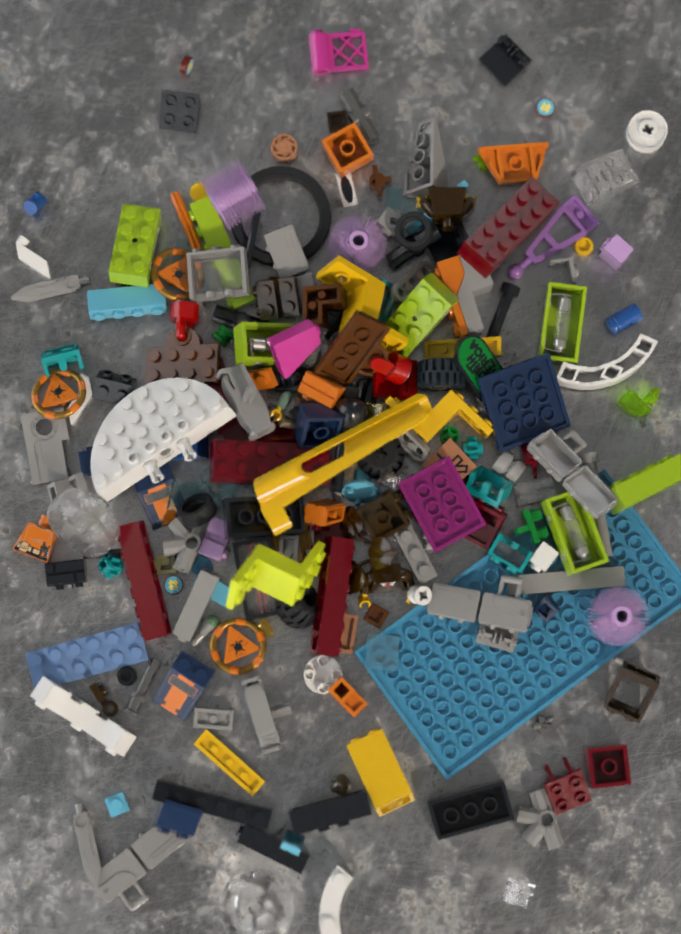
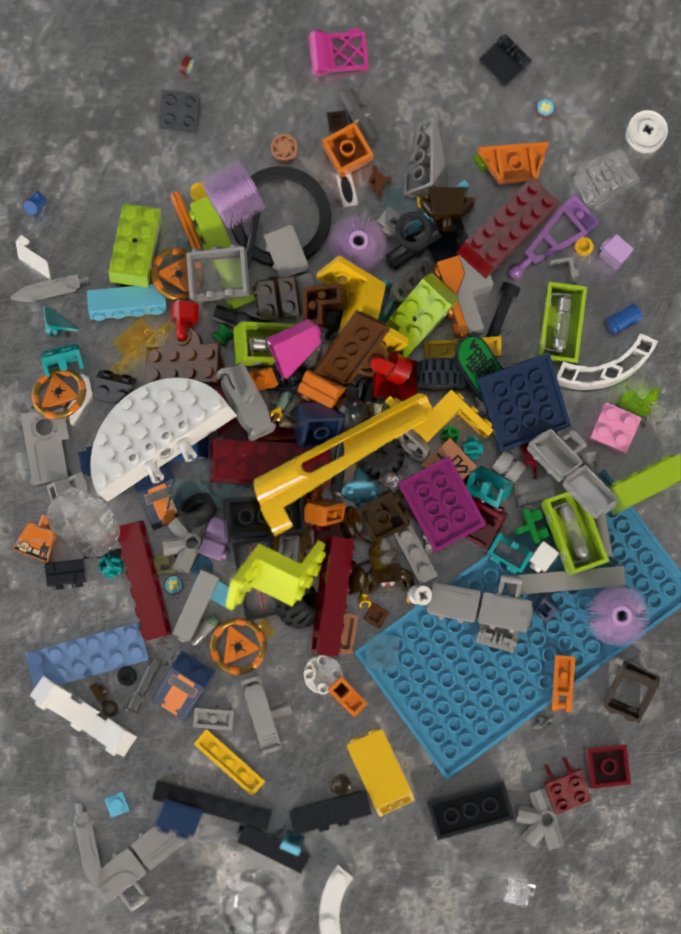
none -> teal piece [43,305,79,336]
none -> clear yellow bracket [109,317,172,372]
none -> orange piece [303,486,324,508]
none -> orange plate [551,655,575,712]
none -> bright pink brick [588,402,642,455]

